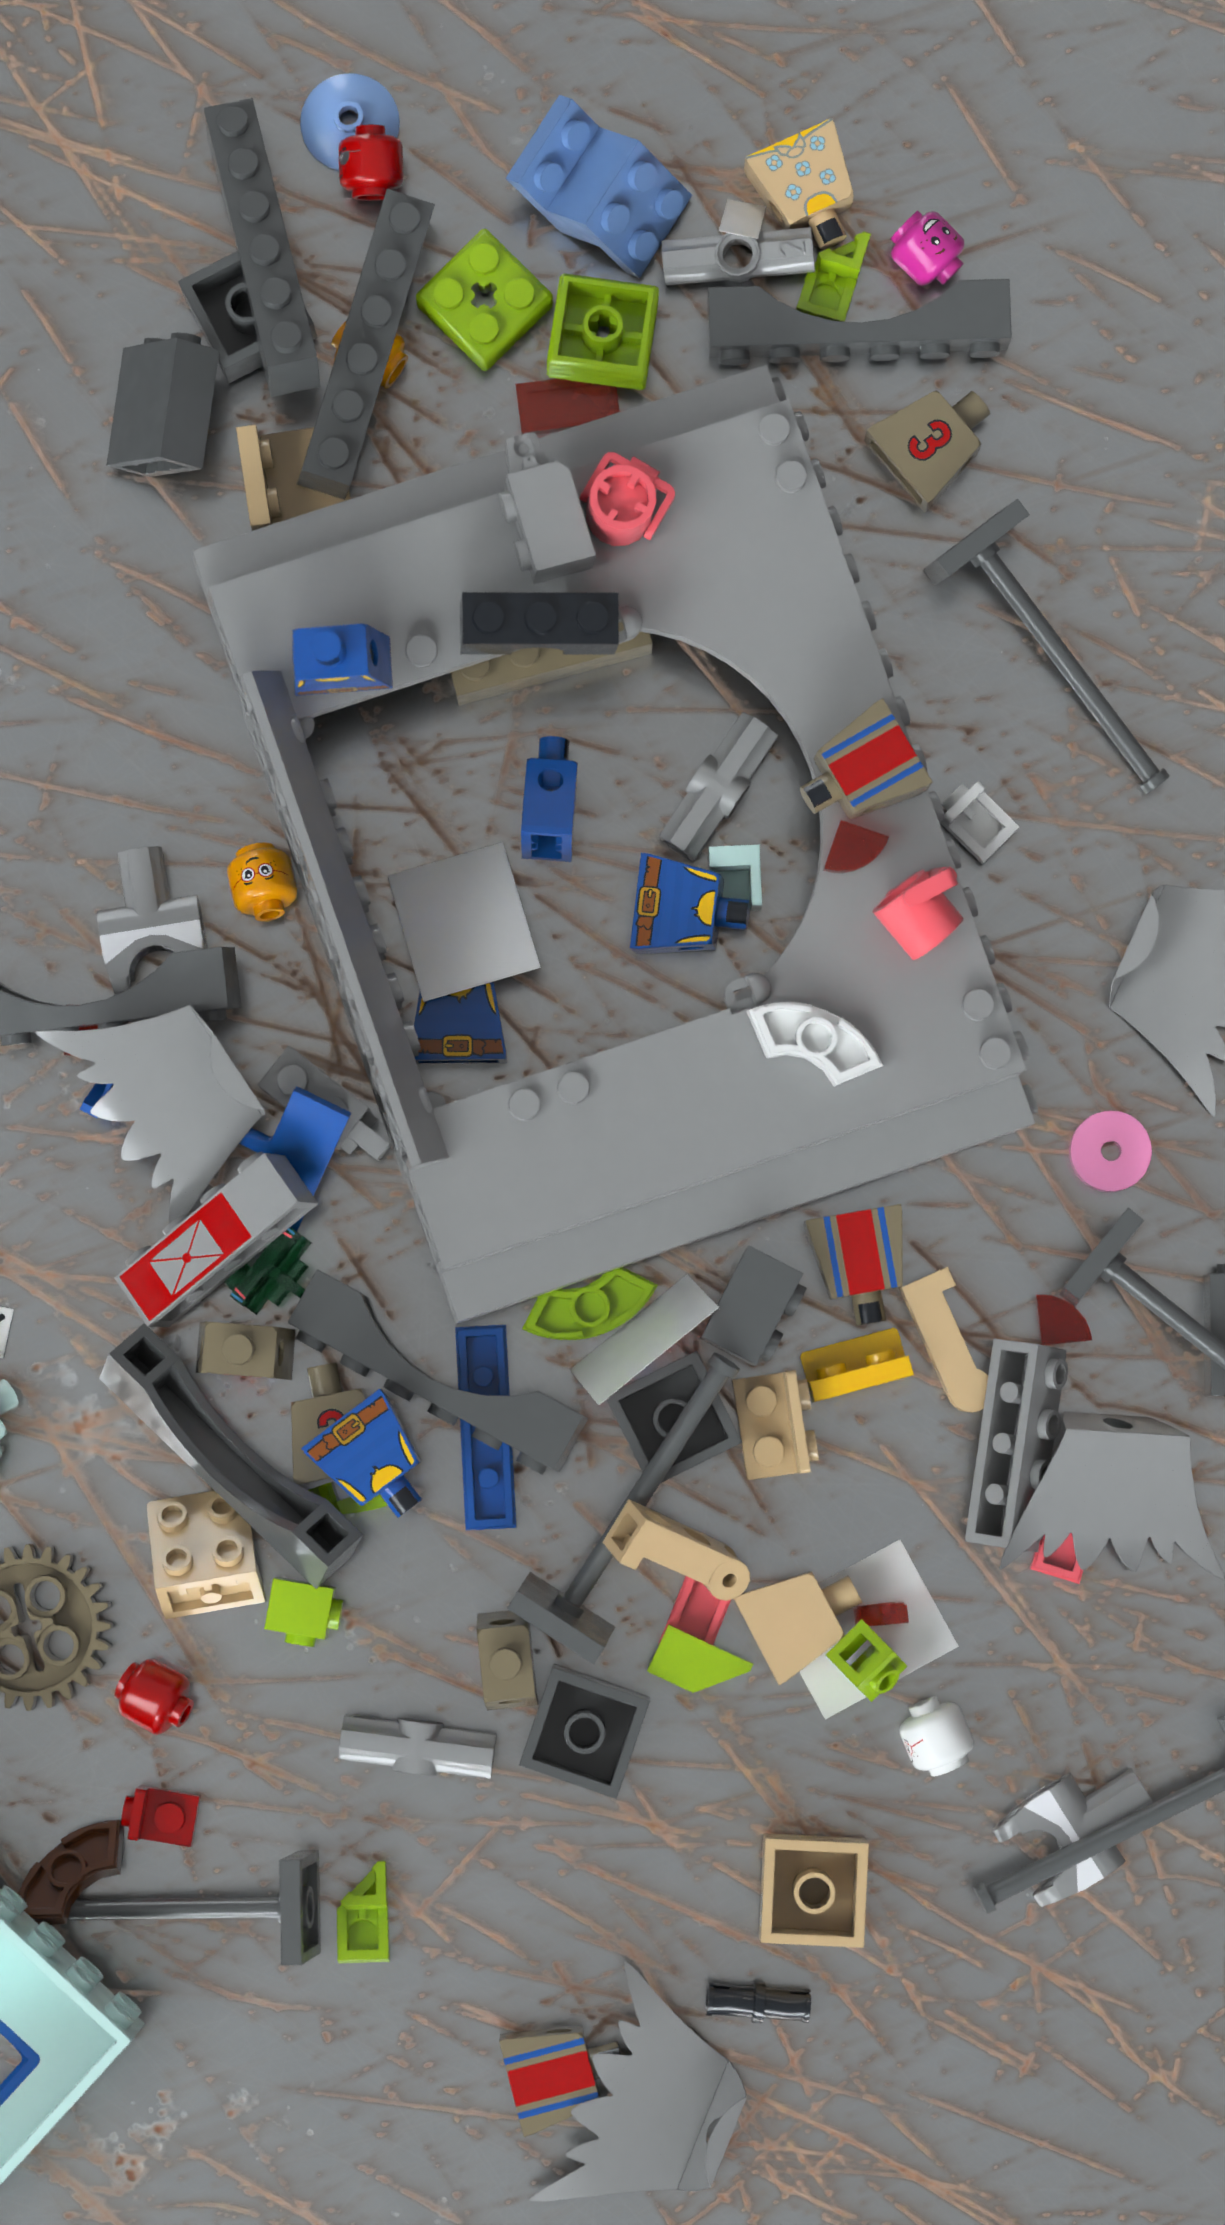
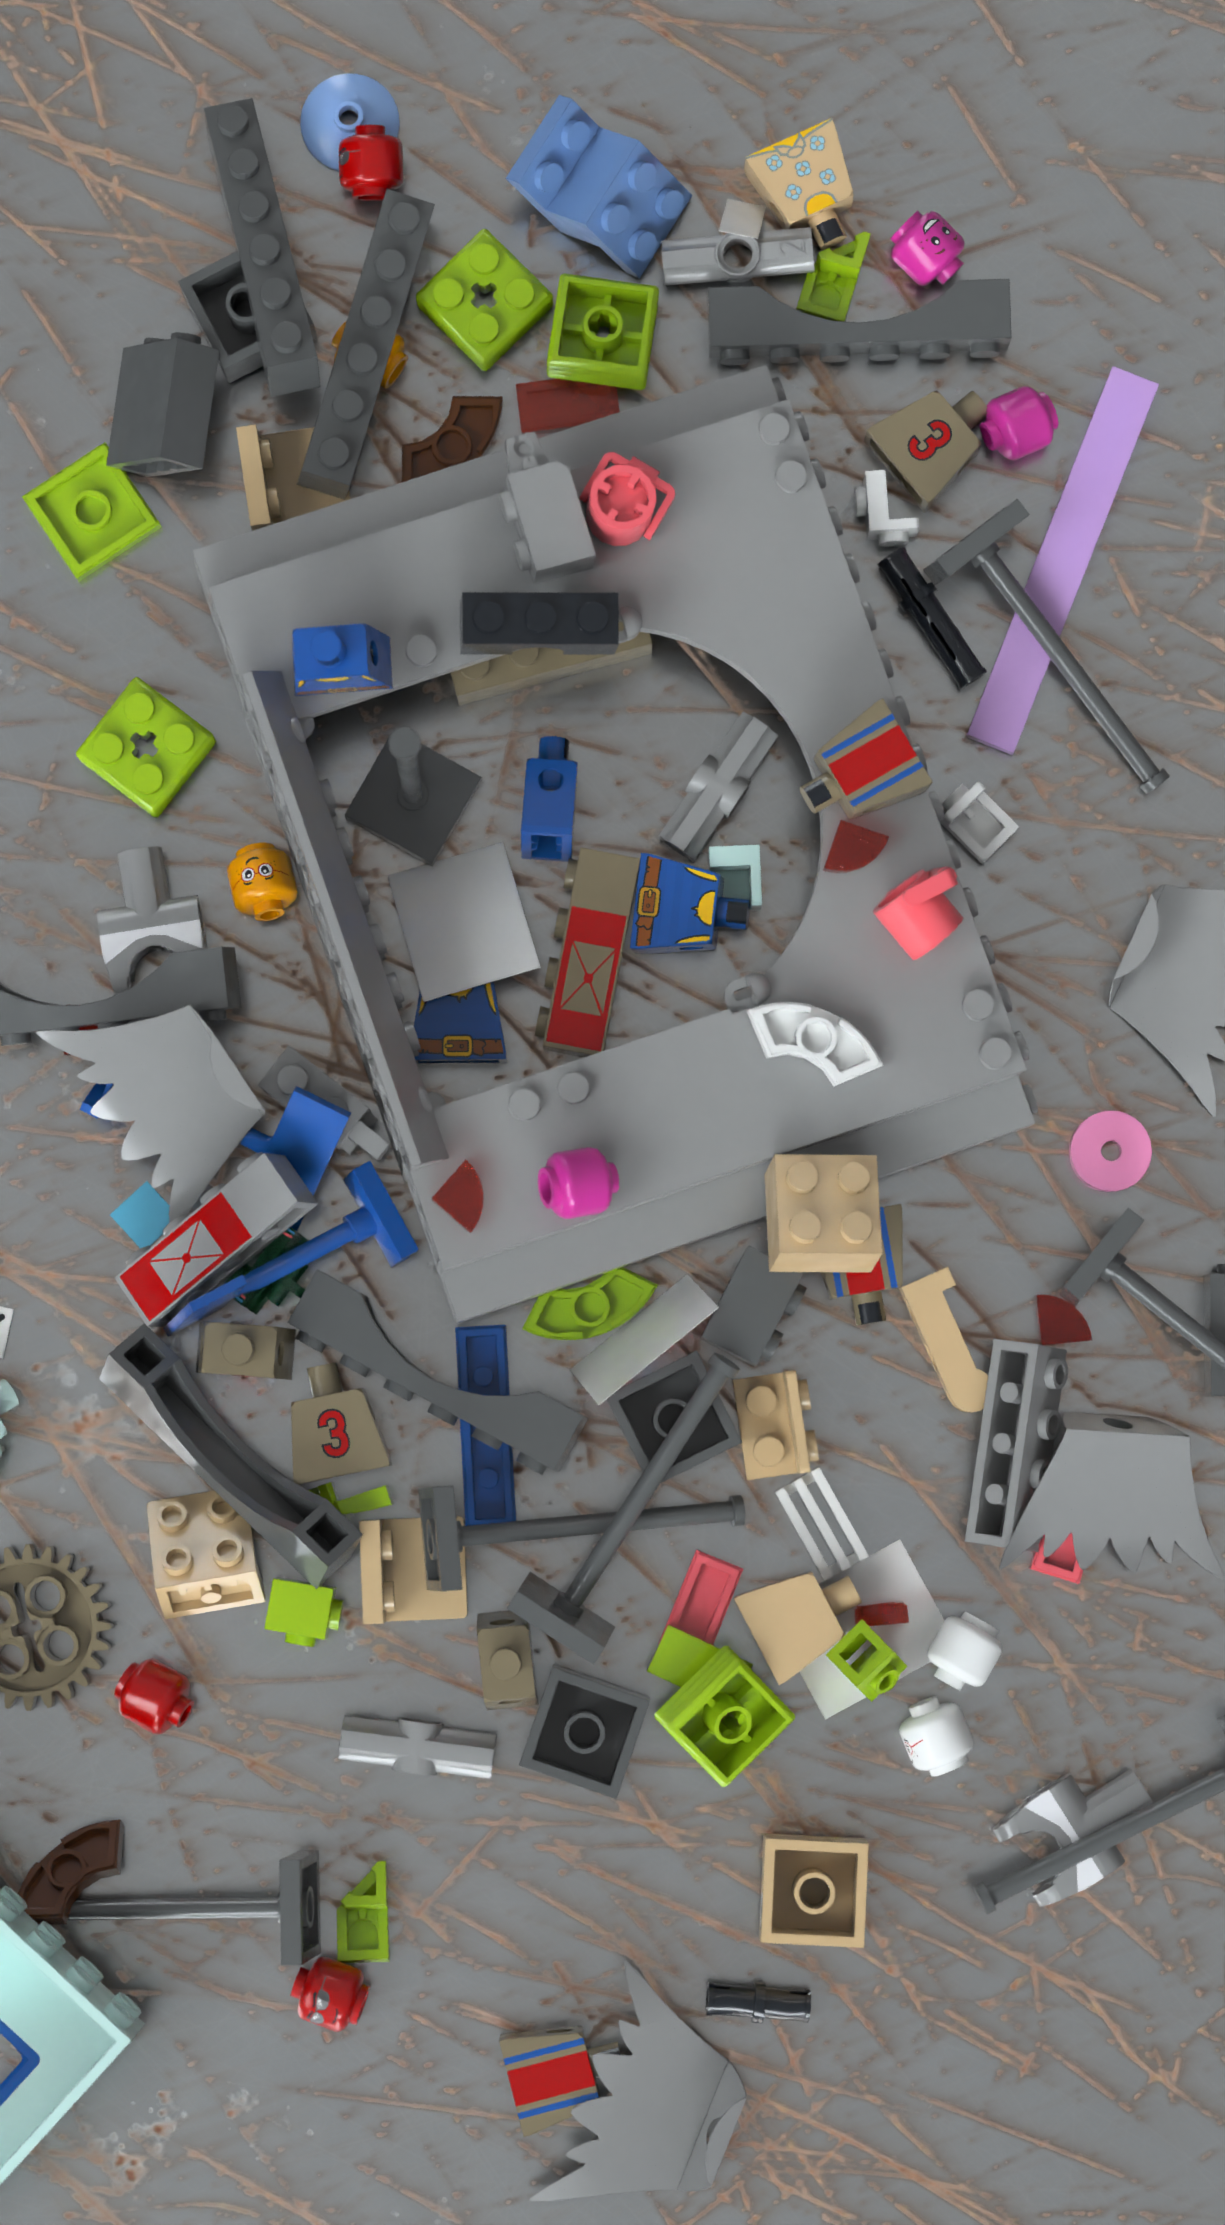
red bracket [121,1785,201,1847] -> none
torso [301,1389,422,1518] -> none
tan leg [603,1499,750,1601] -> none
yellow bracket [800,1328,914,1402] -> none
none -> lime tile [22,442,162,582]
none -> lime brick [76,677,216,817]
none -> medium azure sticker [110,1181,170,1249]
none -> blue piece [163,1161,419,1337]
none -> red head [290,1956,370,2032]
none -> dark grey tile [345,727,482,867]
none -> tan bracket [359,1516,468,1625]
none -> reddish brown tile [402,396,503,482]
none -> dark grey tile [418,1486,745,1592]
none -> clear red tile [431,1159,484,1234]
none -> dark tan brick [535,847,640,1058]
none -> dark pink head [538,1147,619,1219]
none -> lime brick [654,1645,795,1787]
none -> tan brick [764,1154,882,1273]
none -> white tile [775,1467,869,1581]
none -> white bracket [854,470,920,547]
none -> black pin [877,547,987,690]
none -> white head [927,1611,1003,1691]
none -> lavender tile [966,366,1159,755]
none -> dark pink head [980,386,1058,460]

